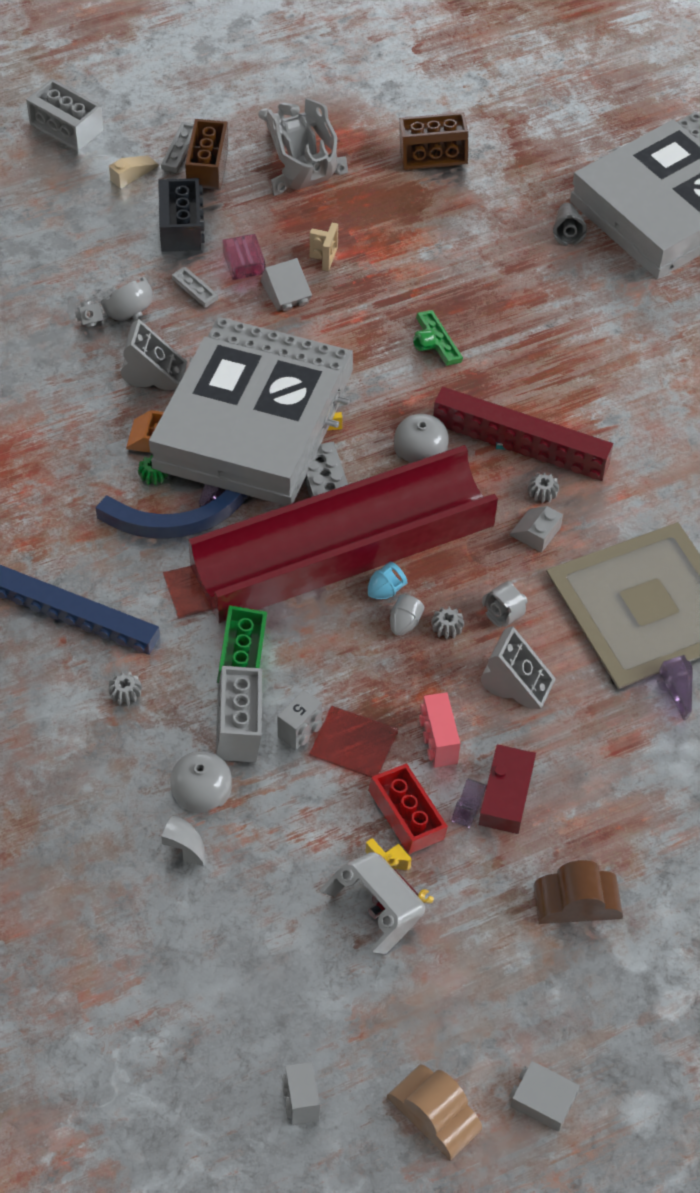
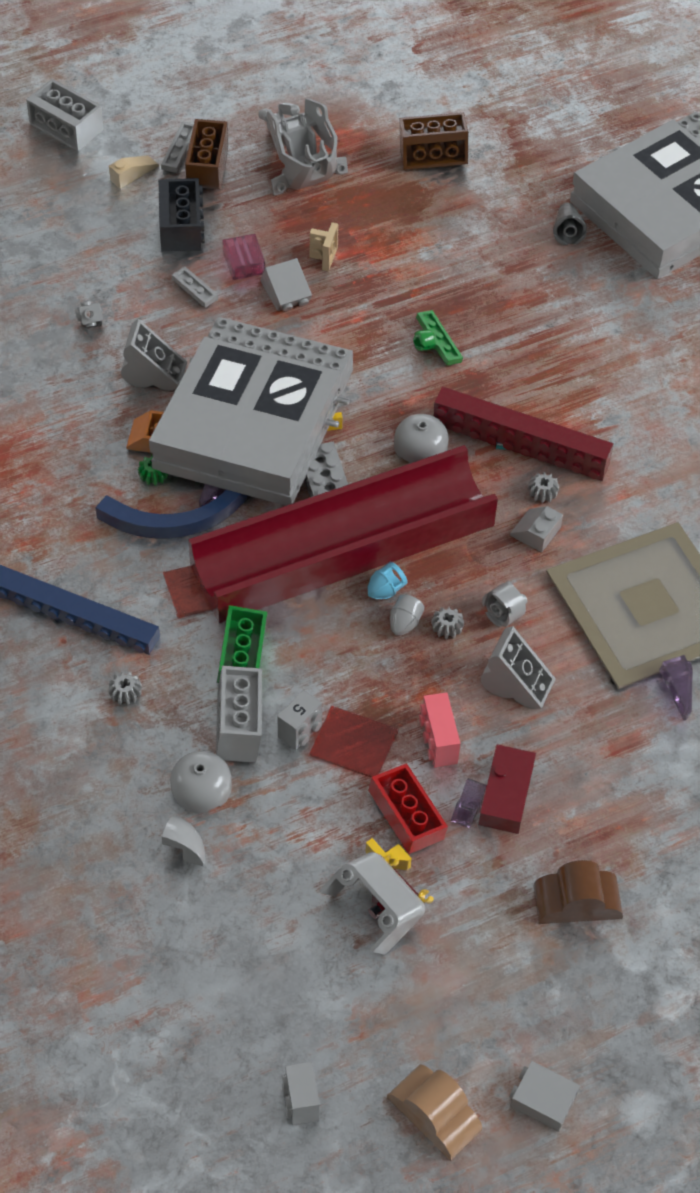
light grey cylinder [100,277,153,321] -> none

